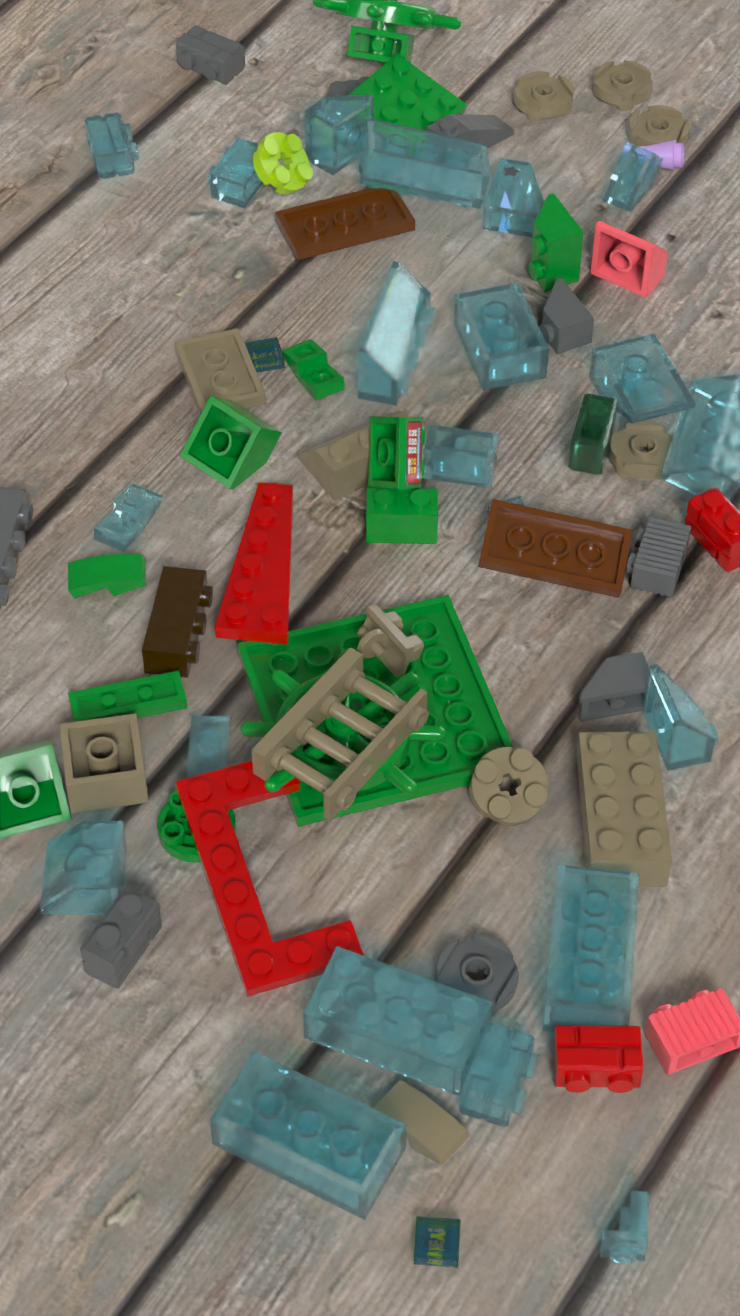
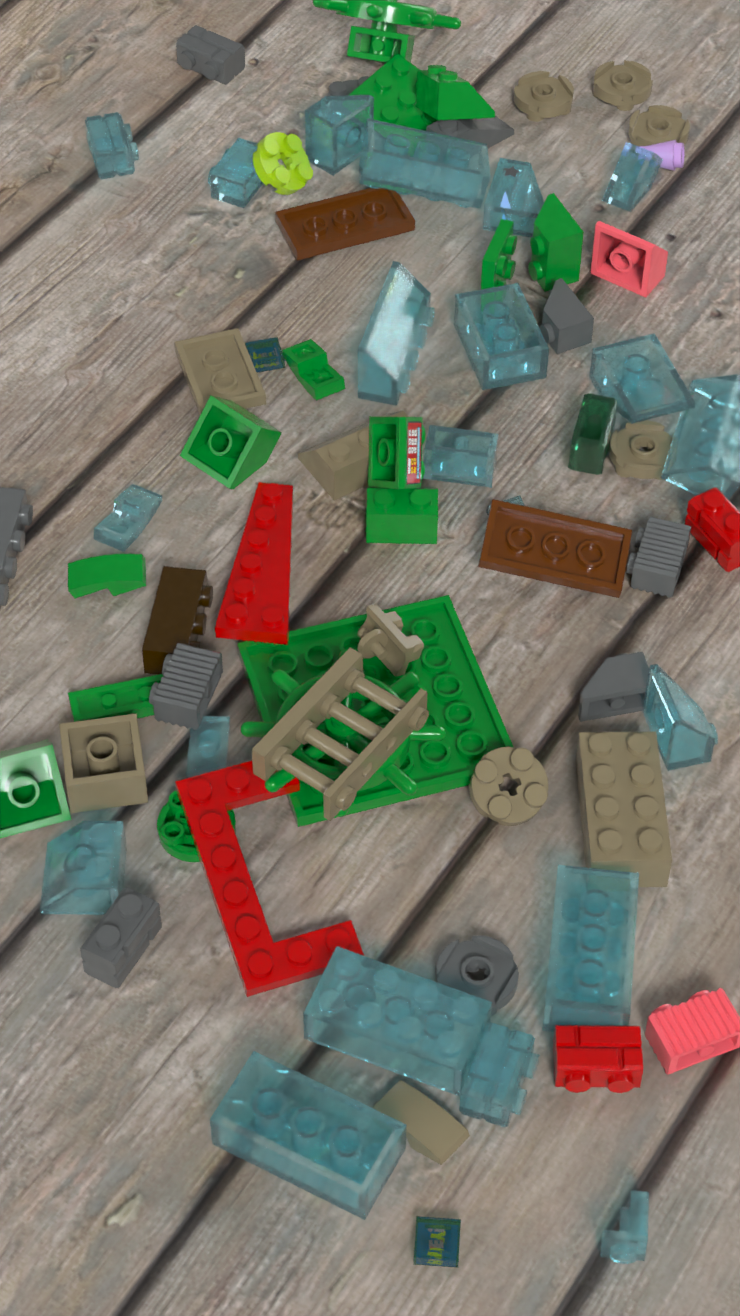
none -> dark grey brick [149,643,223,730]
none -> green slope [416,65,495,120]
none -> green plate [480,219,517,312]

